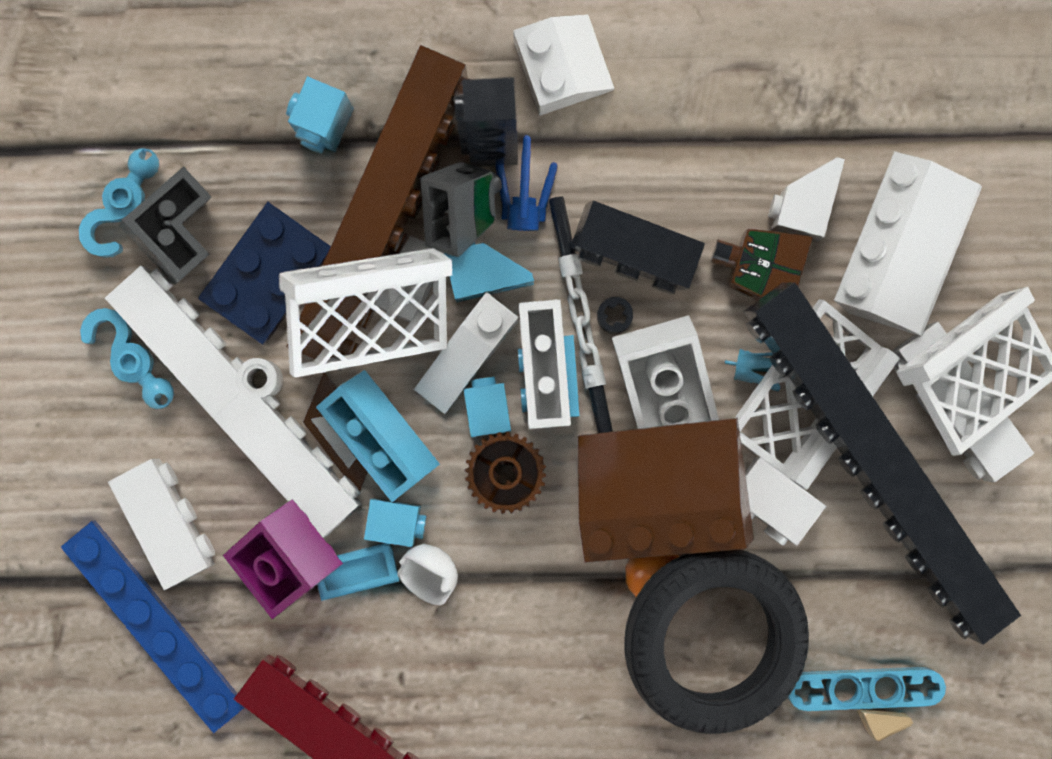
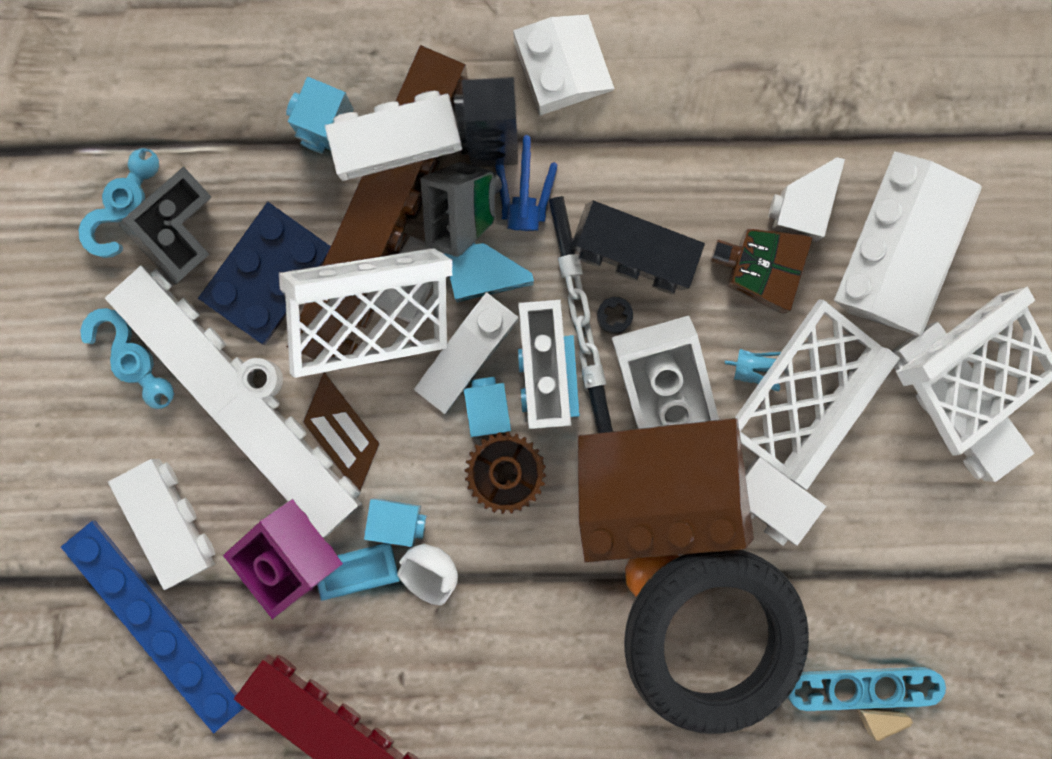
medium azure brick [316,370,440,502] -> none
black brick [744,282,1021,645] -> none
none -> white brick [325,91,462,181]

